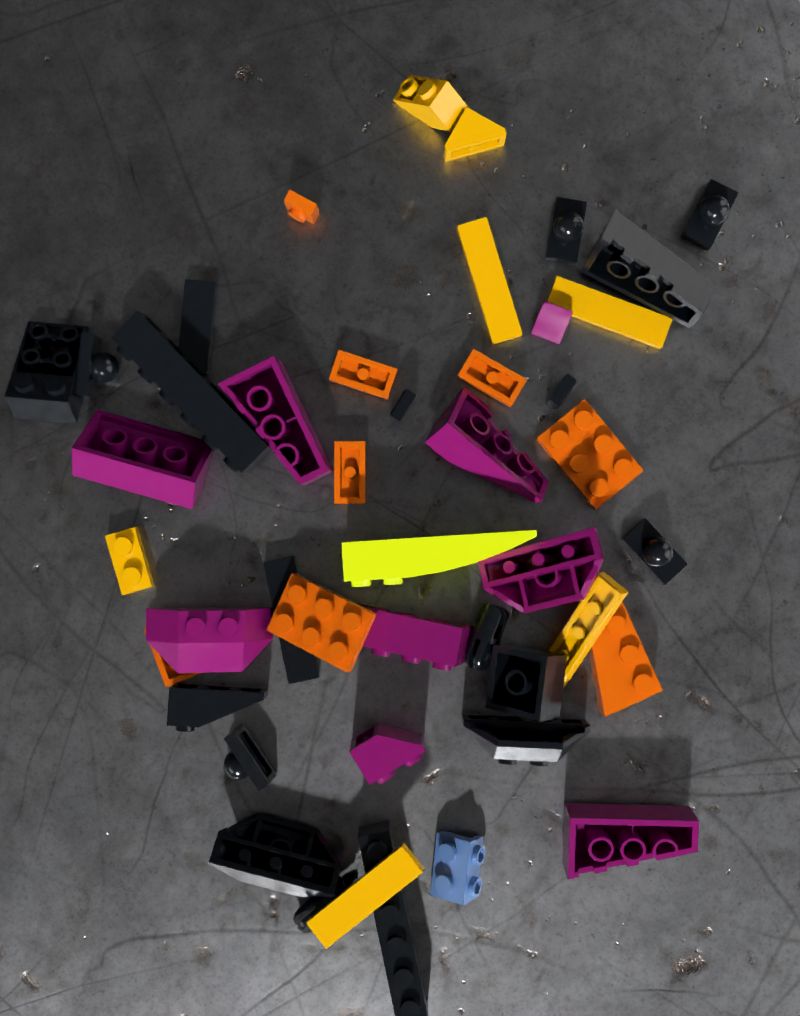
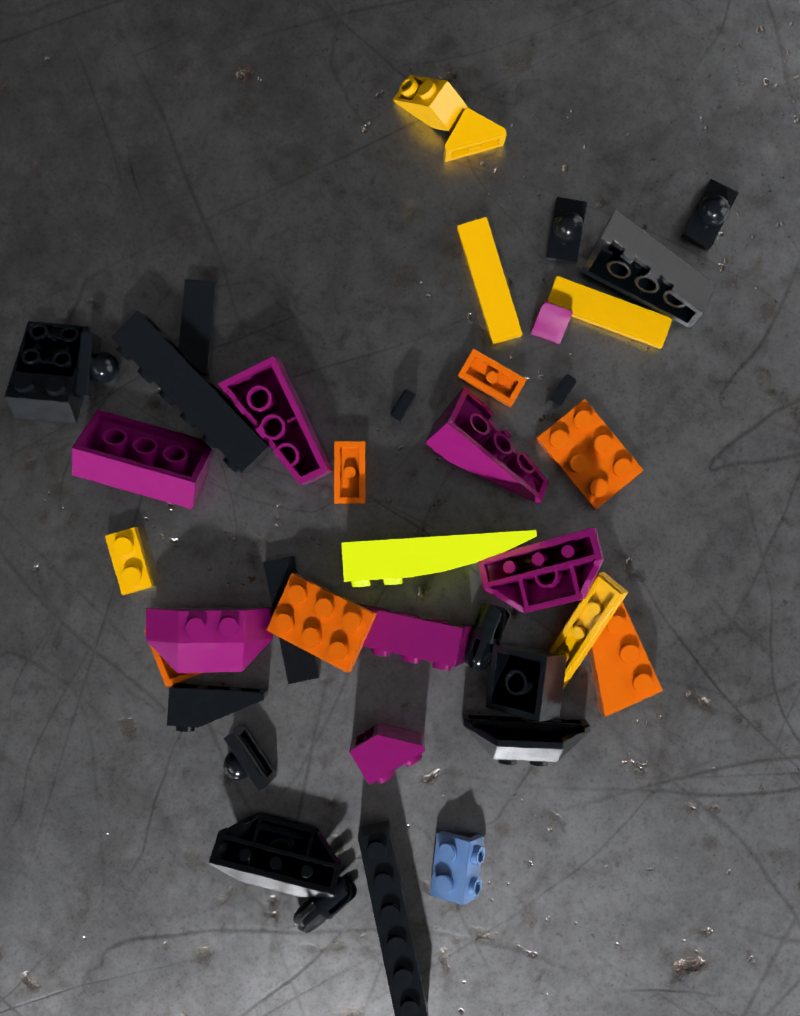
orange plate [284,190,320,224] -> none
yellow tile [306,843,425,949] -> none
orange plate [329,349,398,400] -> none
magenta wedge [562,803,699,879] -> none
black tile [621,518,688,585] -> none

